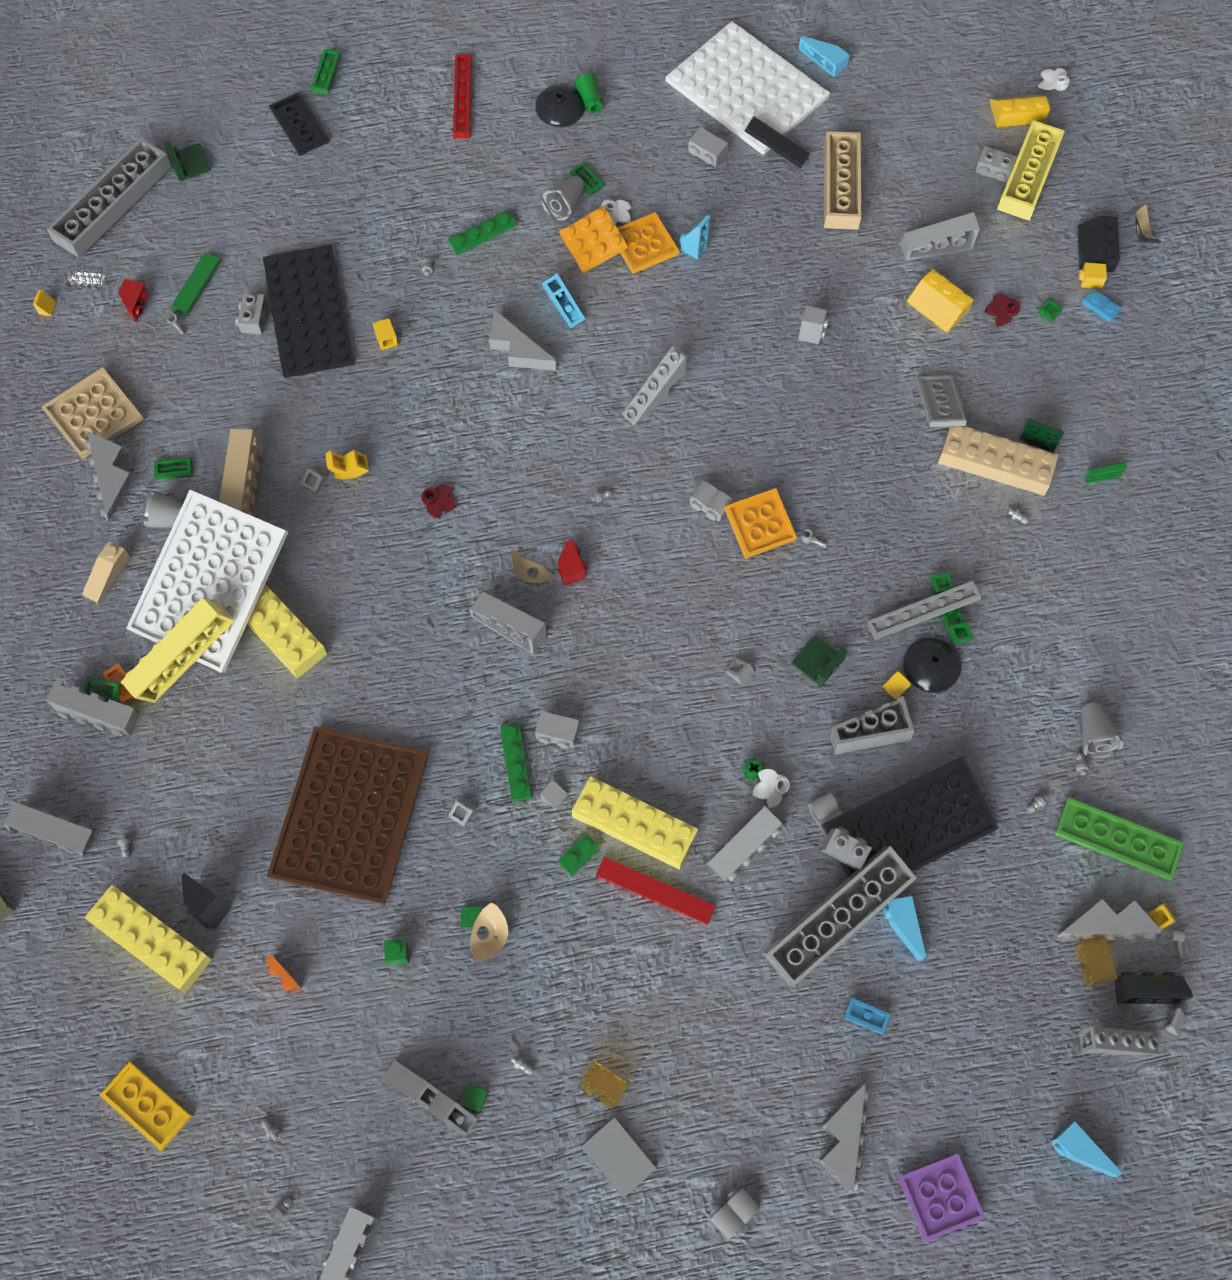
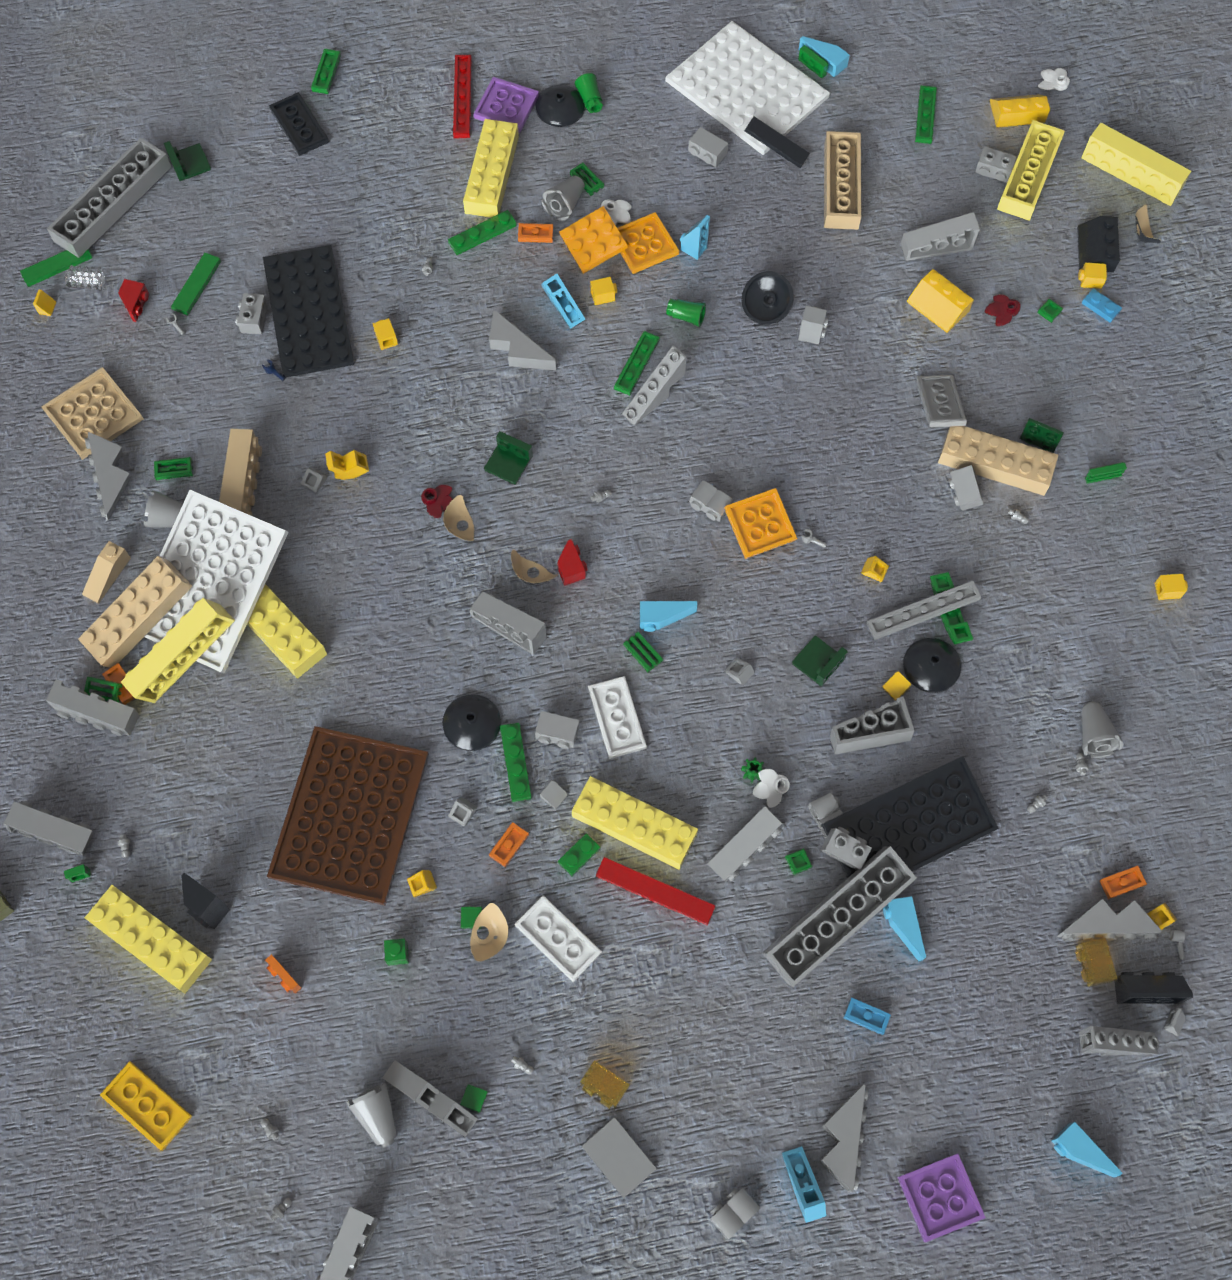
bright green plate [1054,797,1184,881] -> none
none -> green tile [20,250,92,287]
none -> green tile [64,864,91,883]
none -> tan brick [78,556,192,668]
none -> dark blue hand [262,360,285,381]
none -> light grey cone [347,1083,397,1148]
none -> yellow slope [407,870,437,897]
none -> black dish [442,694,501,751]
none -> tan piece [443,495,474,541]
none -> light yellow brick [463,119,519,218]
none -> medium lavender plate [474,77,539,133]
none -> dark green bracket [484,431,533,485]
none -> orange plate [489,822,529,868]
none -> white tile [514,895,602,982]
none -> orange plate [518,223,553,243]
none -> white tile [588,676,647,759]
none -> yellow brick [590,277,617,305]
none -> green tile [614,331,660,396]
none -> green tile [623,632,663,672]
none -> medium azure slope [640,601,697,632]
none -> green plant [666,299,706,327]
none -> black dish [742,271,794,325]
none -> medium azure slope [782,1146,826,1223]
none -> green tile [785,848,813,876]
none -> green plate [798,45,828,78]
none -> yellow slope [861,556,889,582]
none -> green tile [915,85,937,144]
none -> light grey brick [949,465,984,511]
none -> light yellow brick [1082,123,1191,206]
none -> orange plate [1100,866,1147,900]
none -> yellow brick [1155,574,1188,600]

